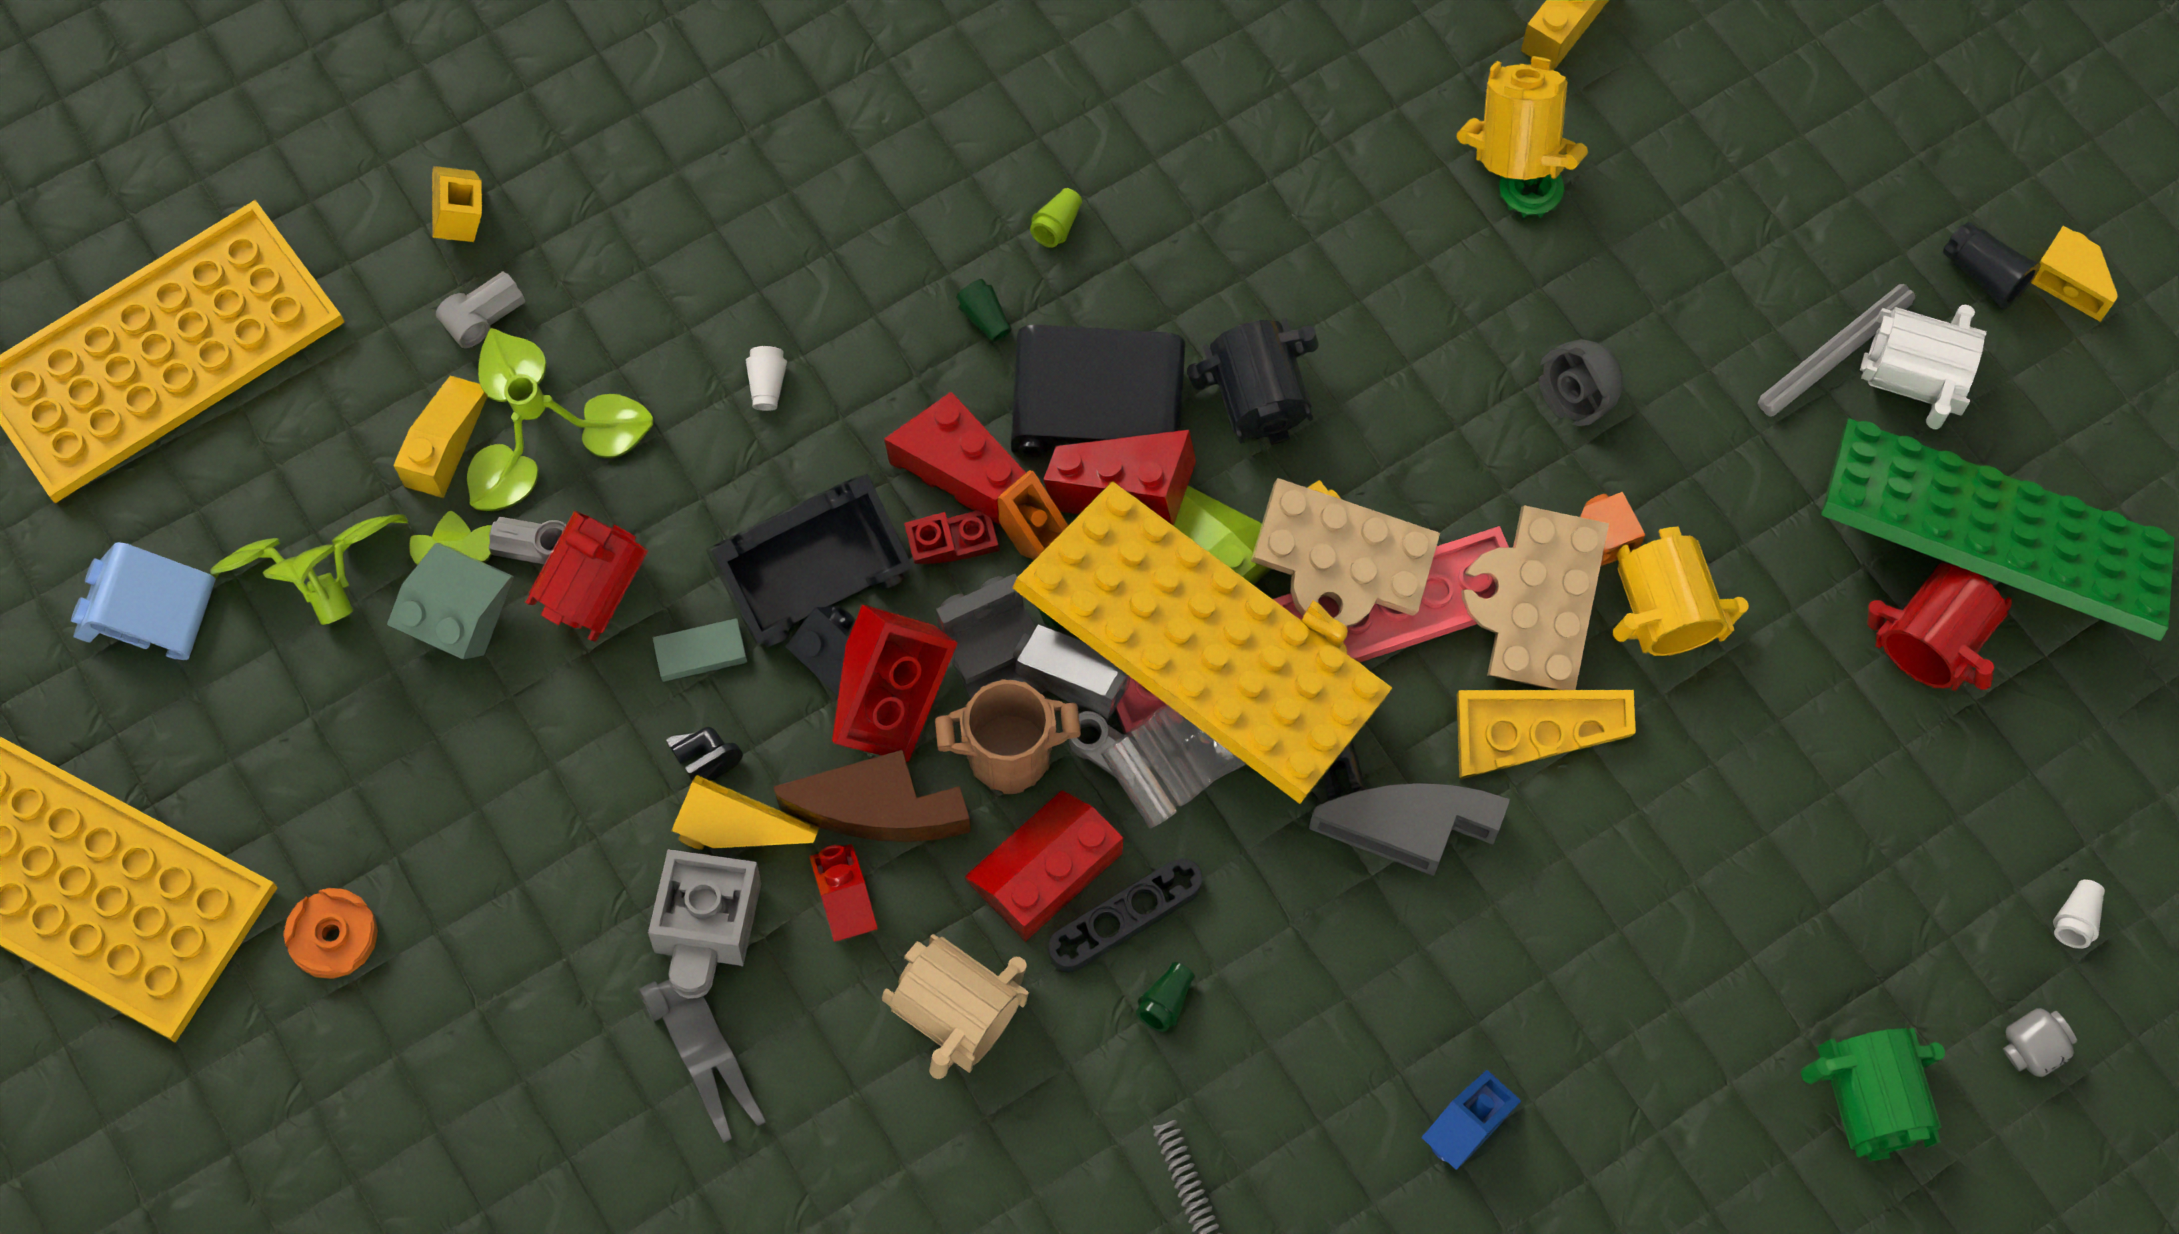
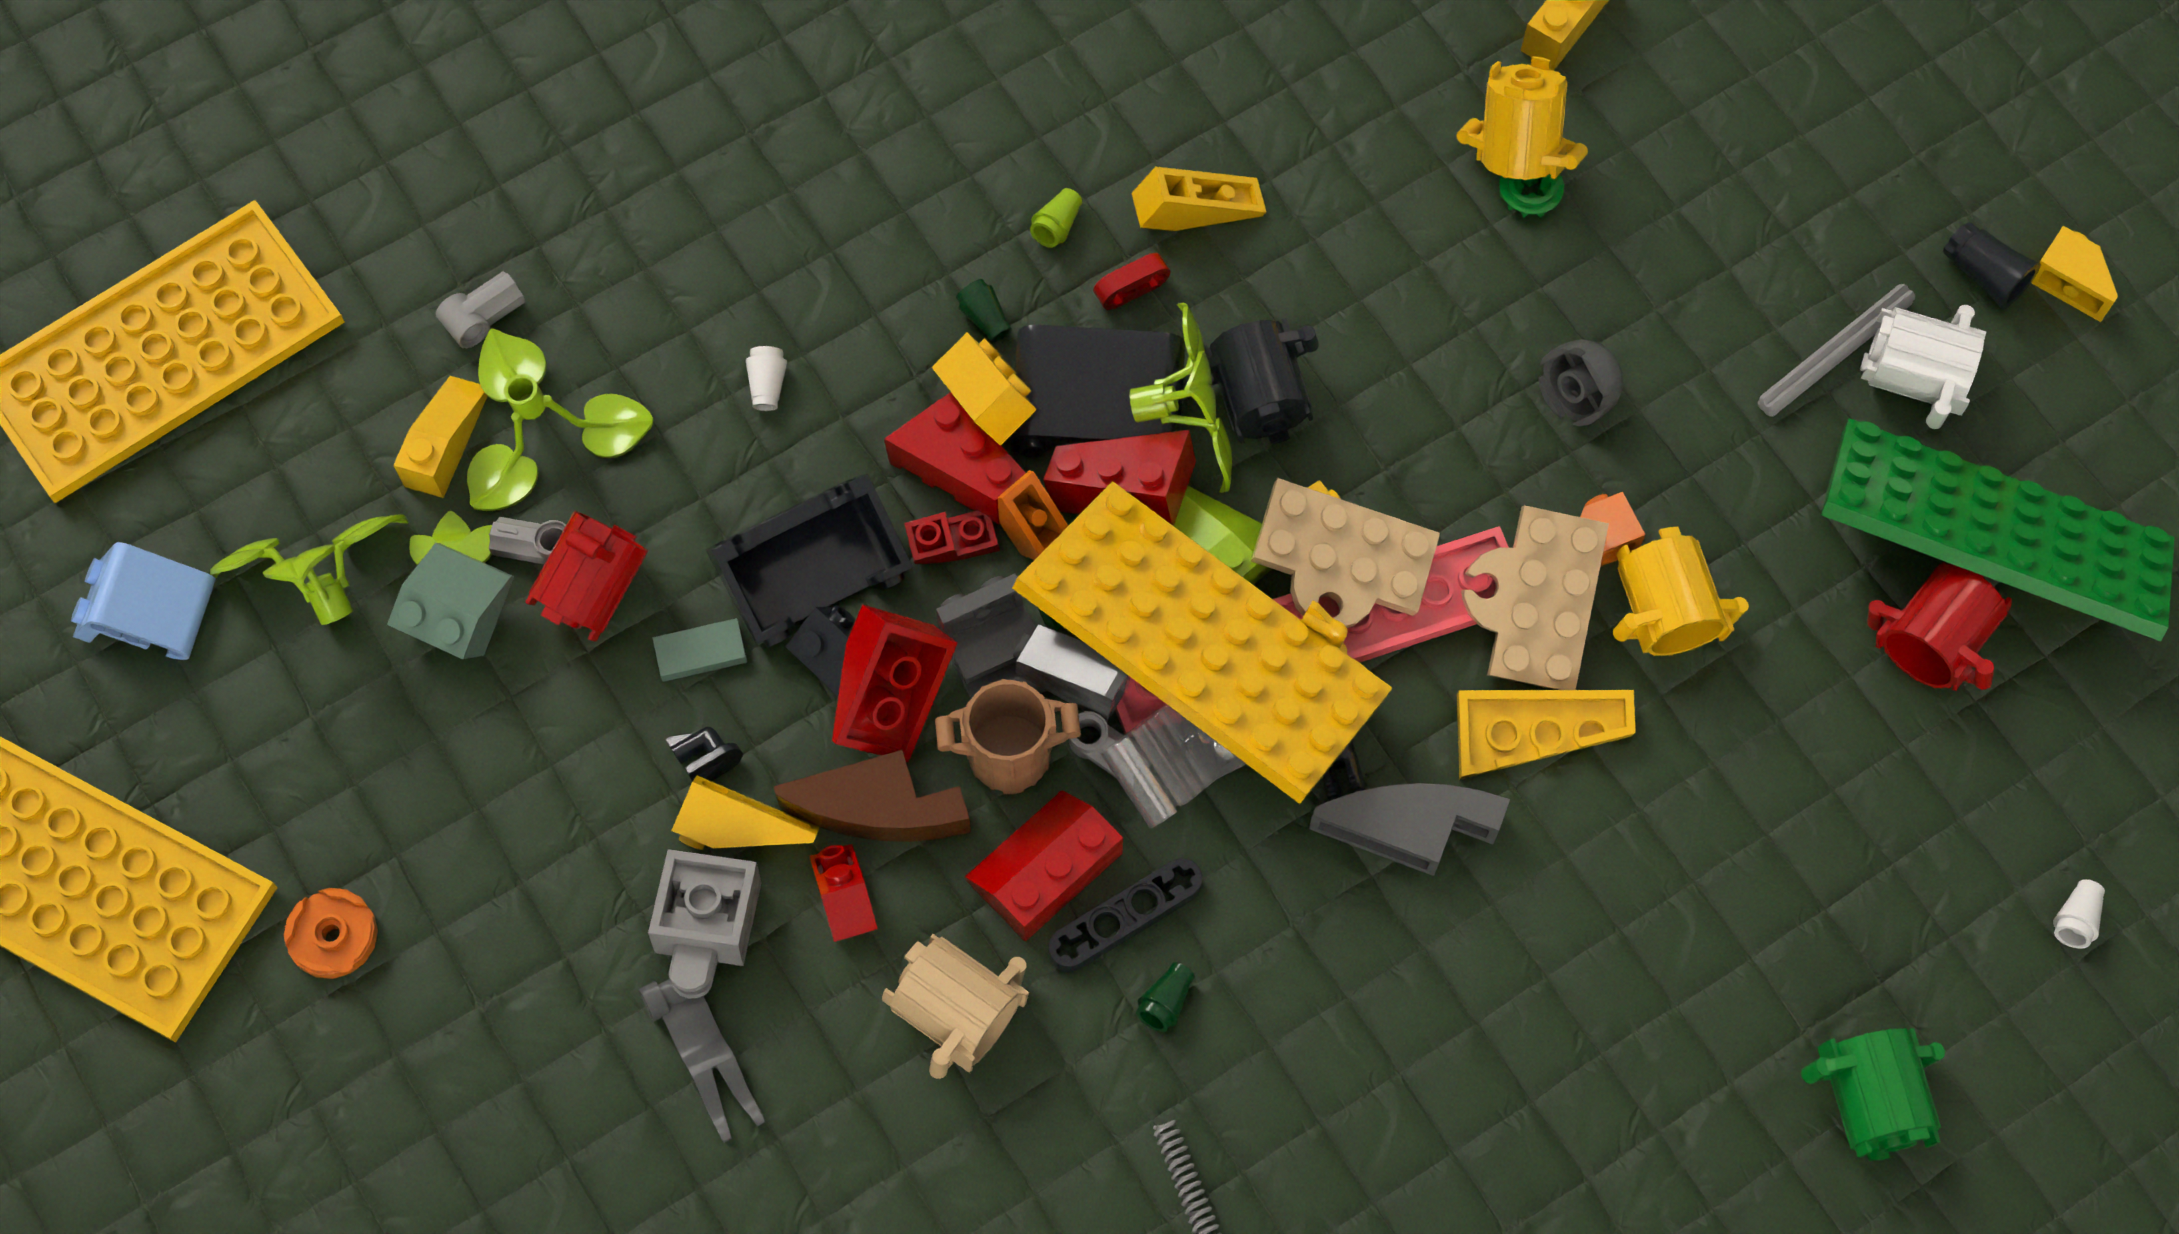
yellow slope [432,166,482,242] -> none
blue slope [1422,1070,1521,1170] -> none
light grey head [2003,1008,2077,1077] -> none
none -> yellow brick [932,332,1037,446]
none -> red beam [1093,253,1171,310]
none -> lime plant [1130,303,1232,493]
none -> yellow slope [1132,166,1266,231]

